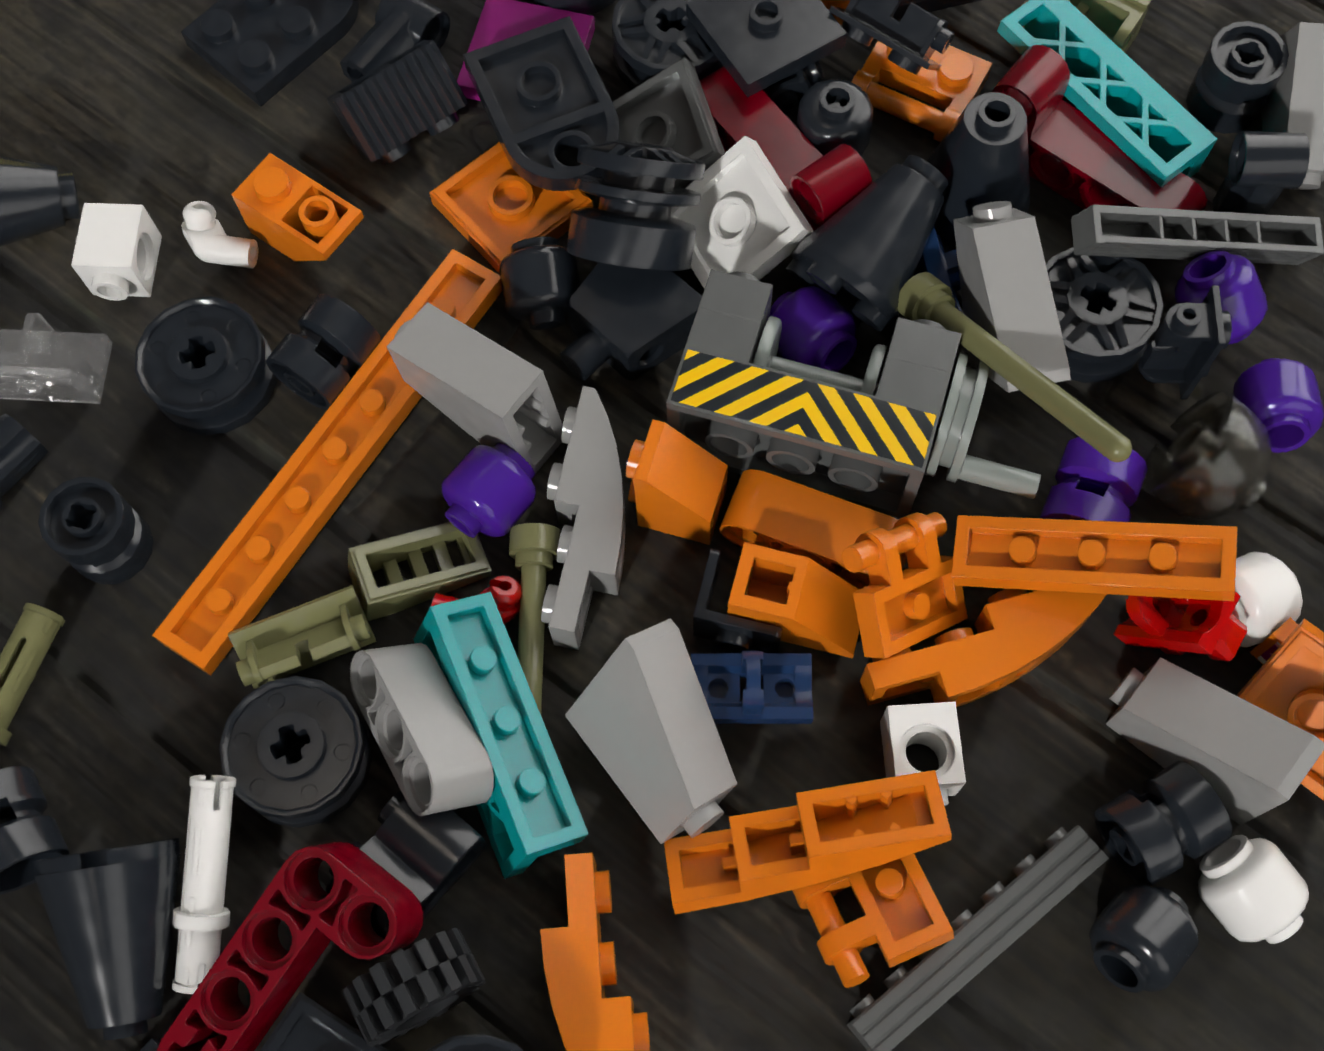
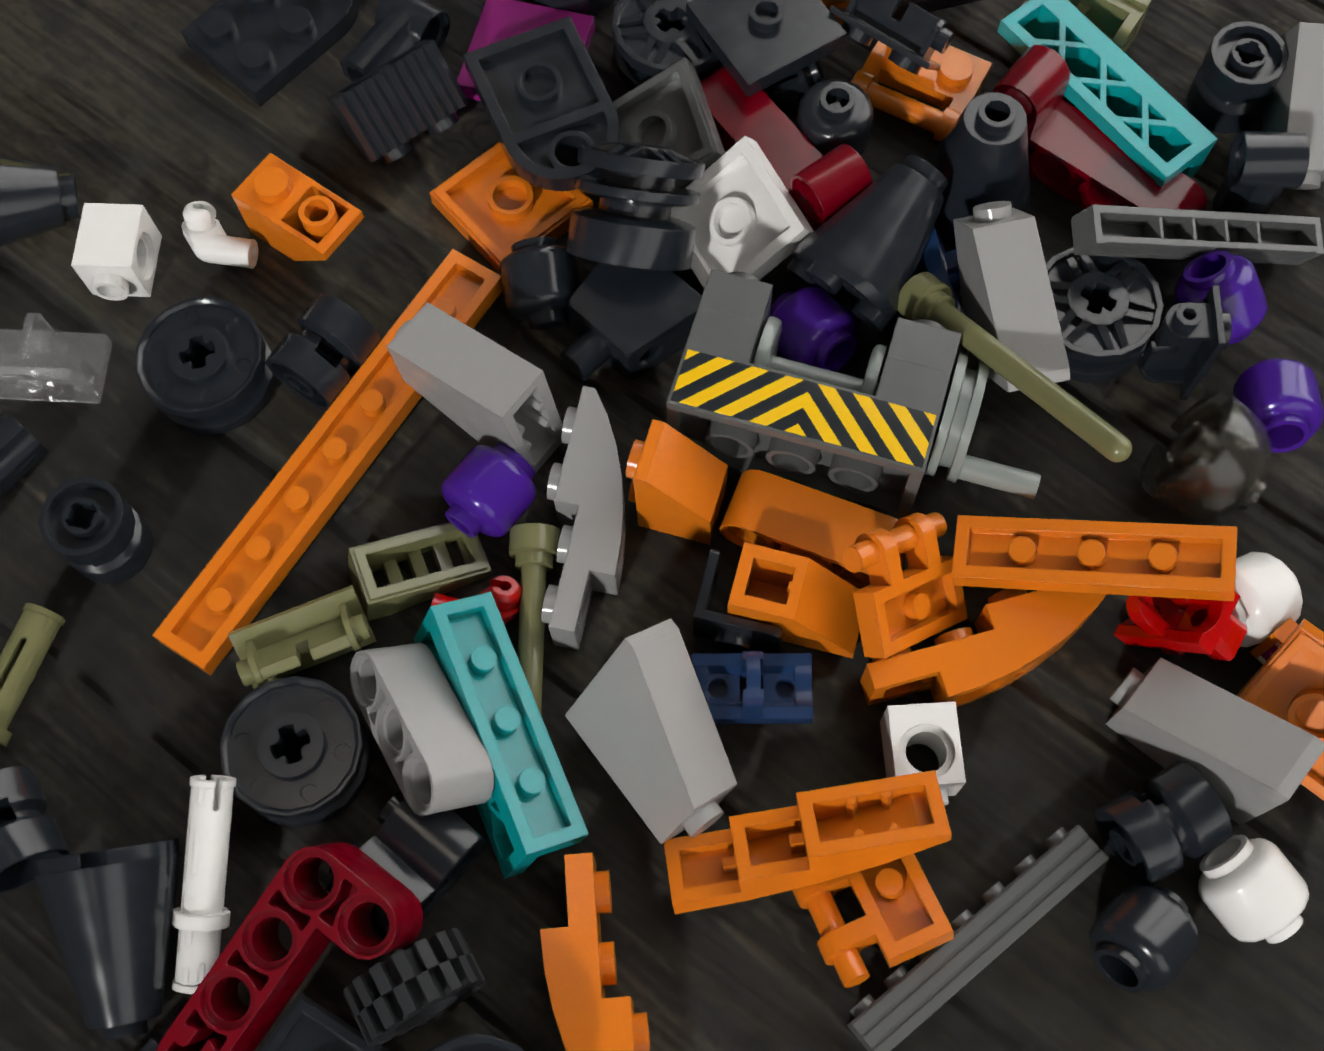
dark purple wheel [1039,437,1147,522] -> none

